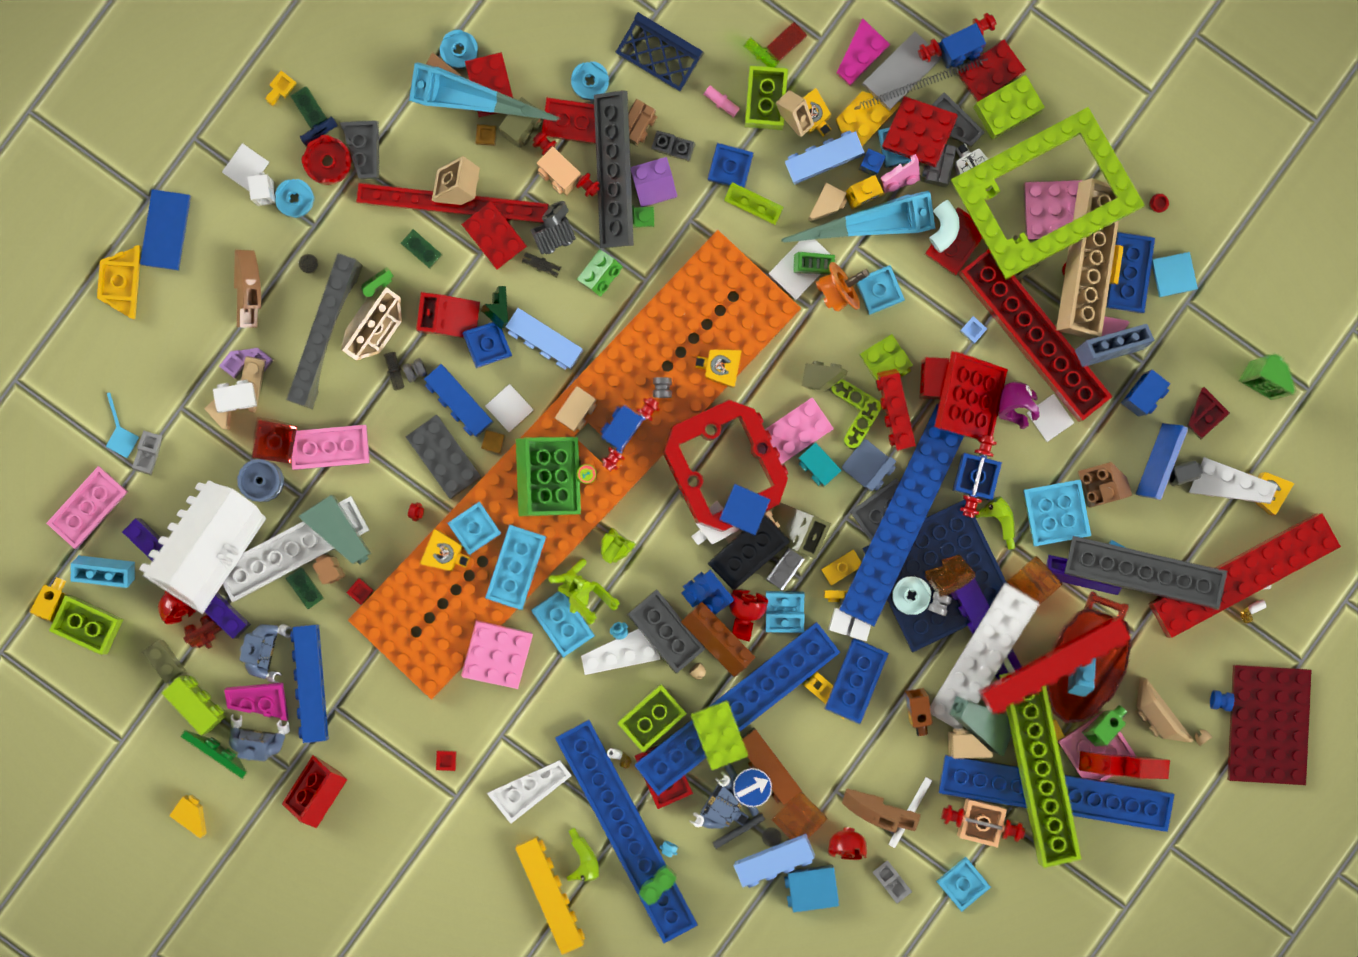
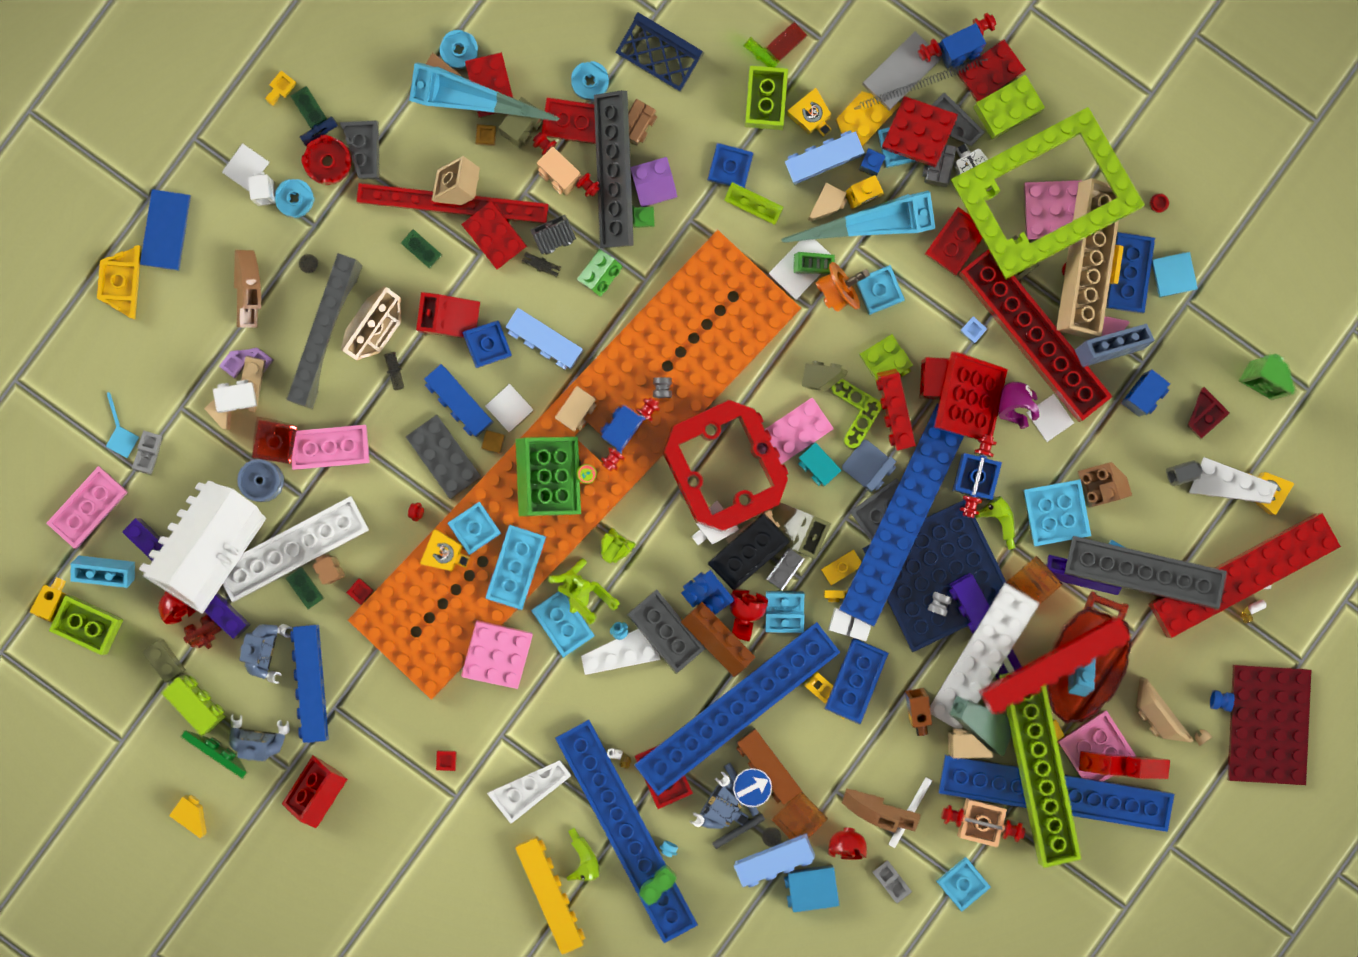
dark pink wing [224,682,289,721] -> none
sand green slope [299,495,372,565] -> none
bright green plate [361,267,393,297] -> none
flat silver wheel [402,358,428,383] -> none
dark green slope [481,286,508,329] -> none
dark grey beam [542,201,569,227] -> none
lime brick [618,684,687,752] -> none
dark grey slope [651,131,695,161] -> none
tan hinge [689,663,706,680] -> none
lime brick [690,700,748,770] -> none
yellow torso [695,350,741,388] -> none
bright pink pin [703,85,740,118] -> none
blue tile [719,484,770,535] -> none
tan slope [776,90,814,137] -> none
dark pink wing [836,18,890,86] -> none
bright pink wing [881,154,920,193] -> none
light aqua plate [892,577,931,615] -> none
clear orange slope [925,555,975,597] -> none
light aqua cylinder [929,200,960,253] -> none
bright green torso [1082,705,1127,747] -> none
blue tile [1136,423,1188,500] -> none

